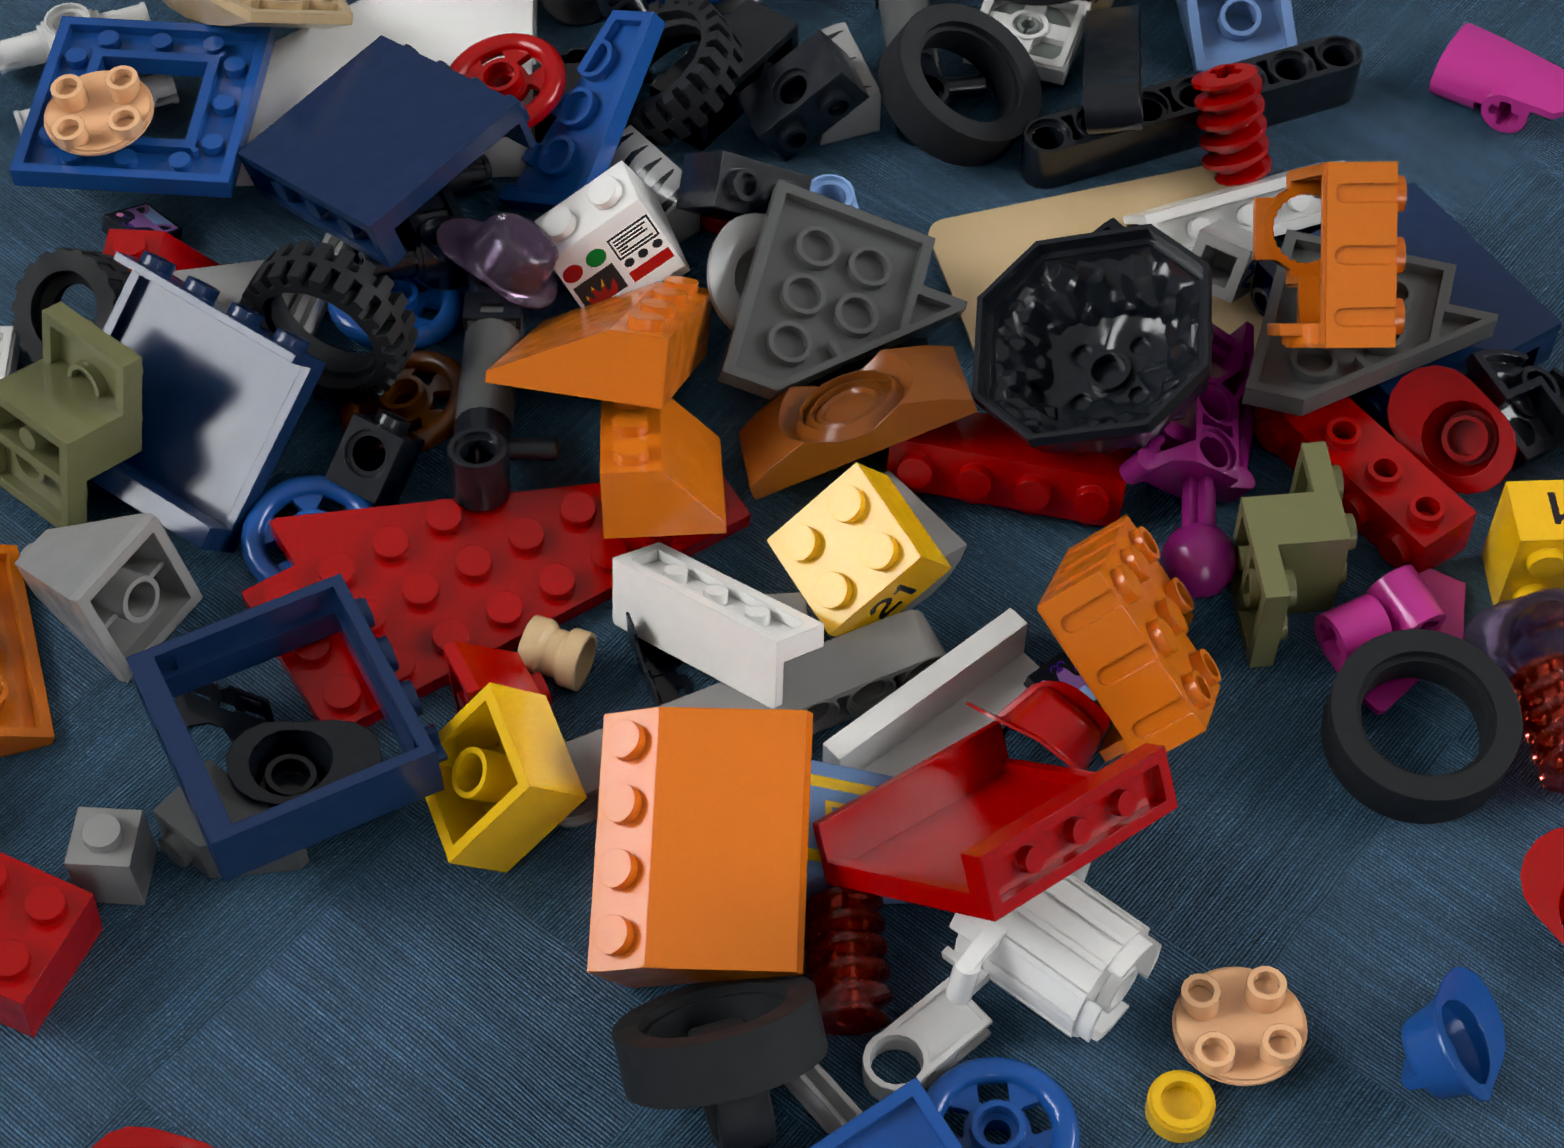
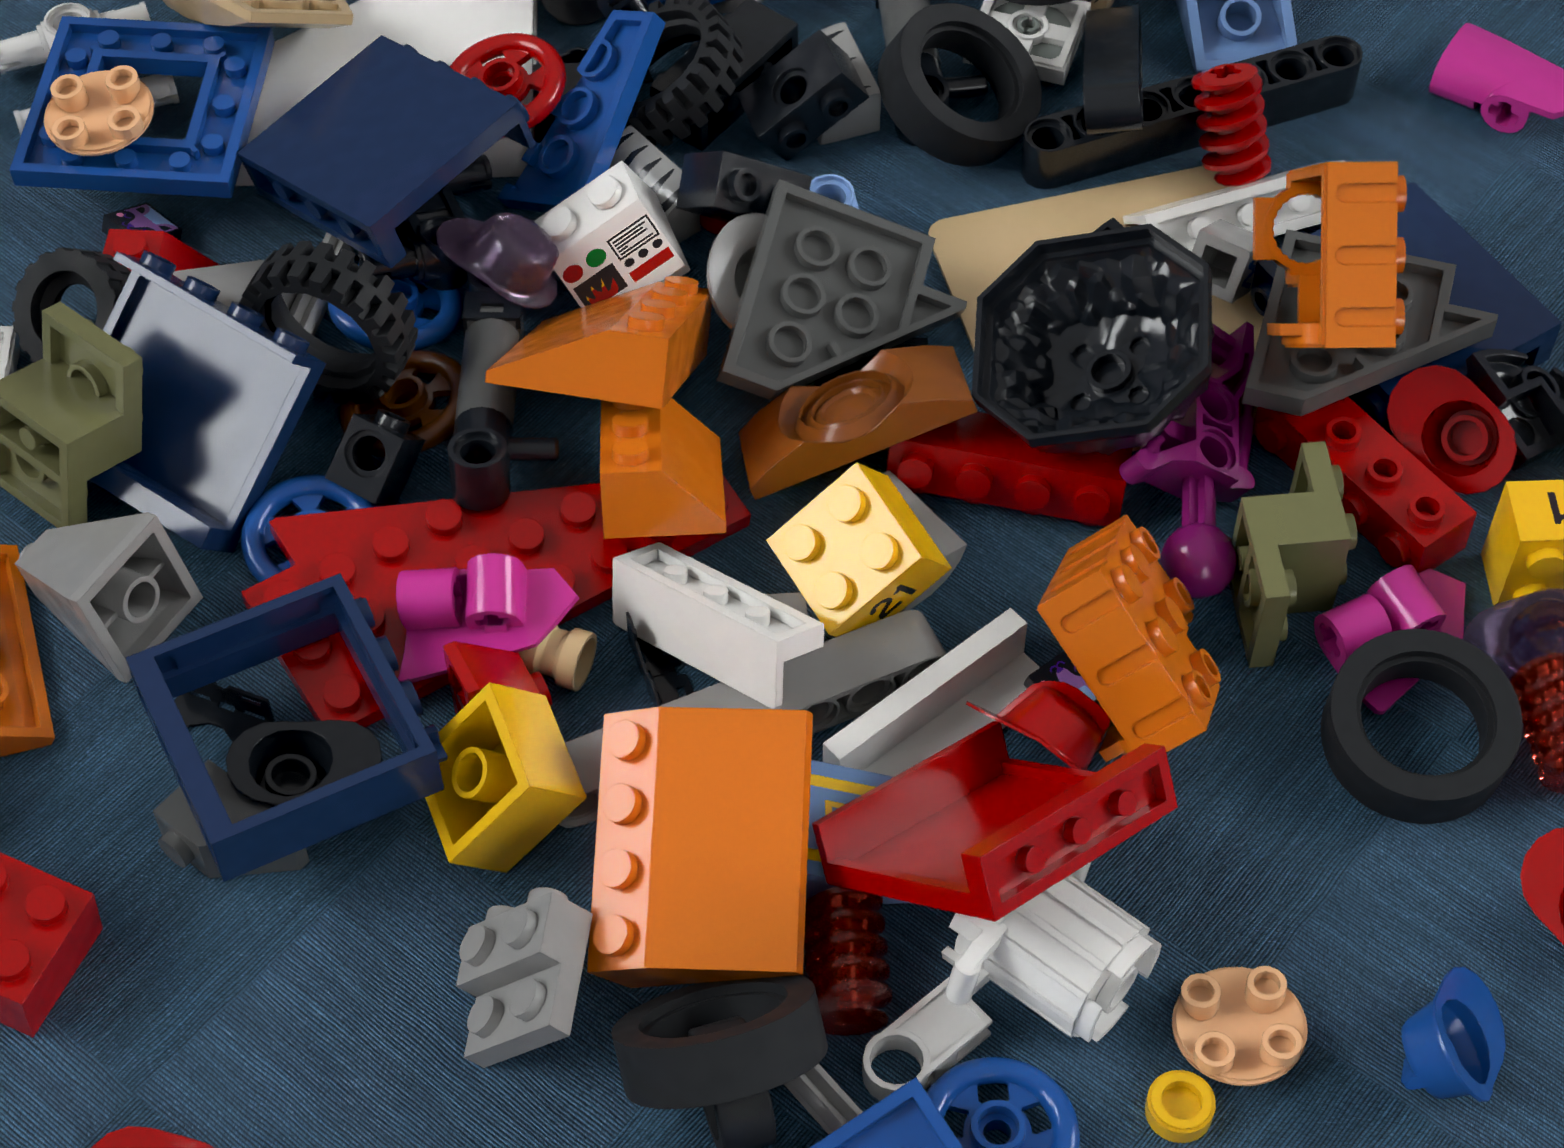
light grey brick [64,807,157,905] -> none
none -> dark pink panel [396,553,579,683]
none -> light grey plate [456,887,593,1068]

